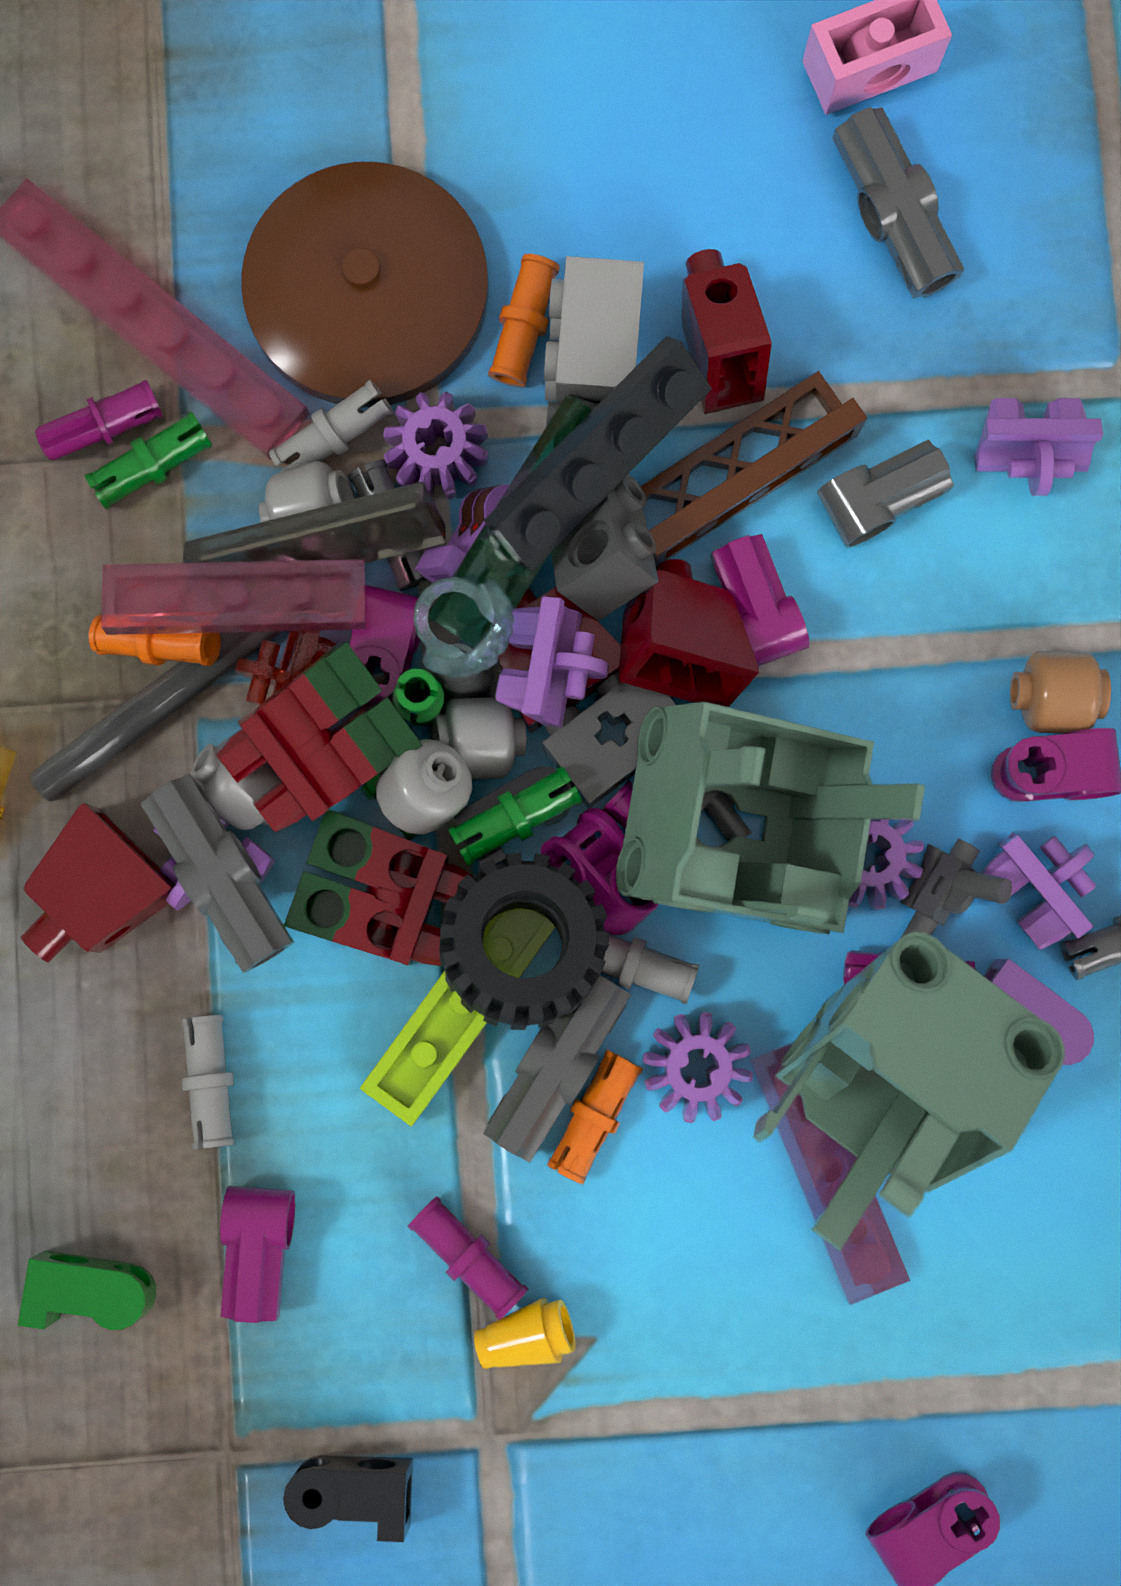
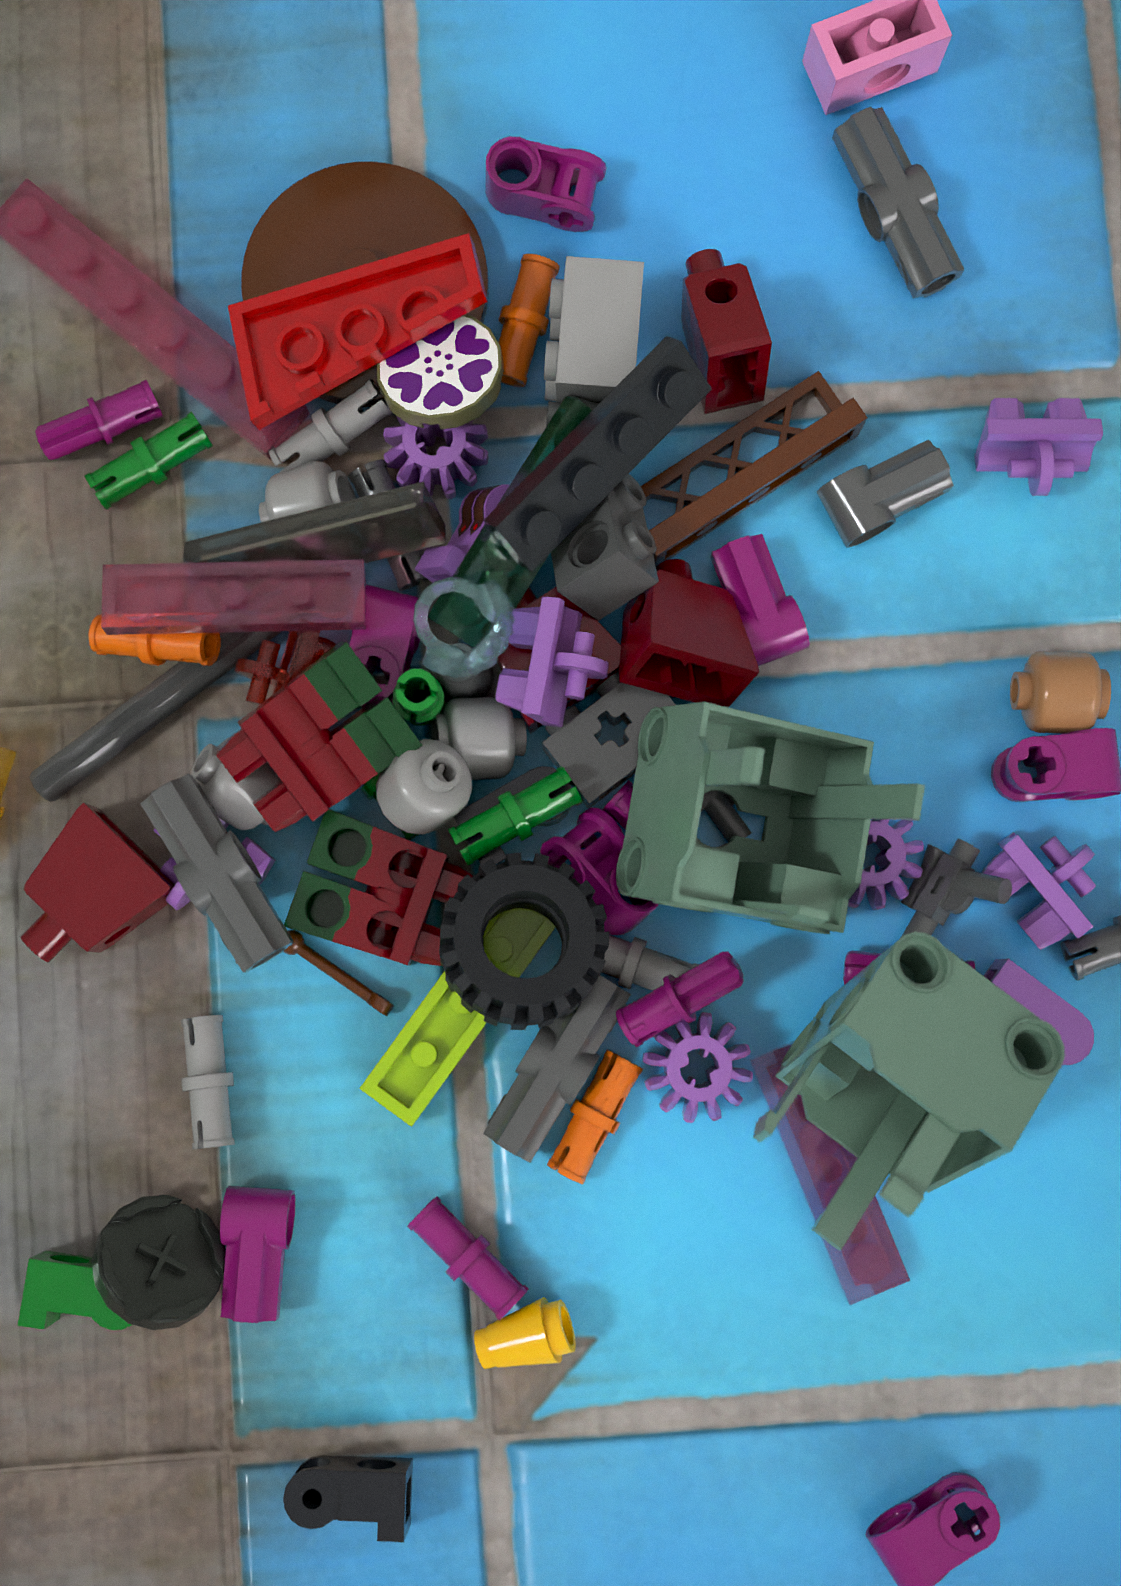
none -> pearl dark grey tile [91,1195,226,1330]
none -> red wing [228,233,488,430]
none -> reddish brown hinge [283,930,394,1016]
none -> tile [377,314,504,429]
none -> magenta piece [485,136,607,232]
none -> magenta axle [616,951,744,1047]

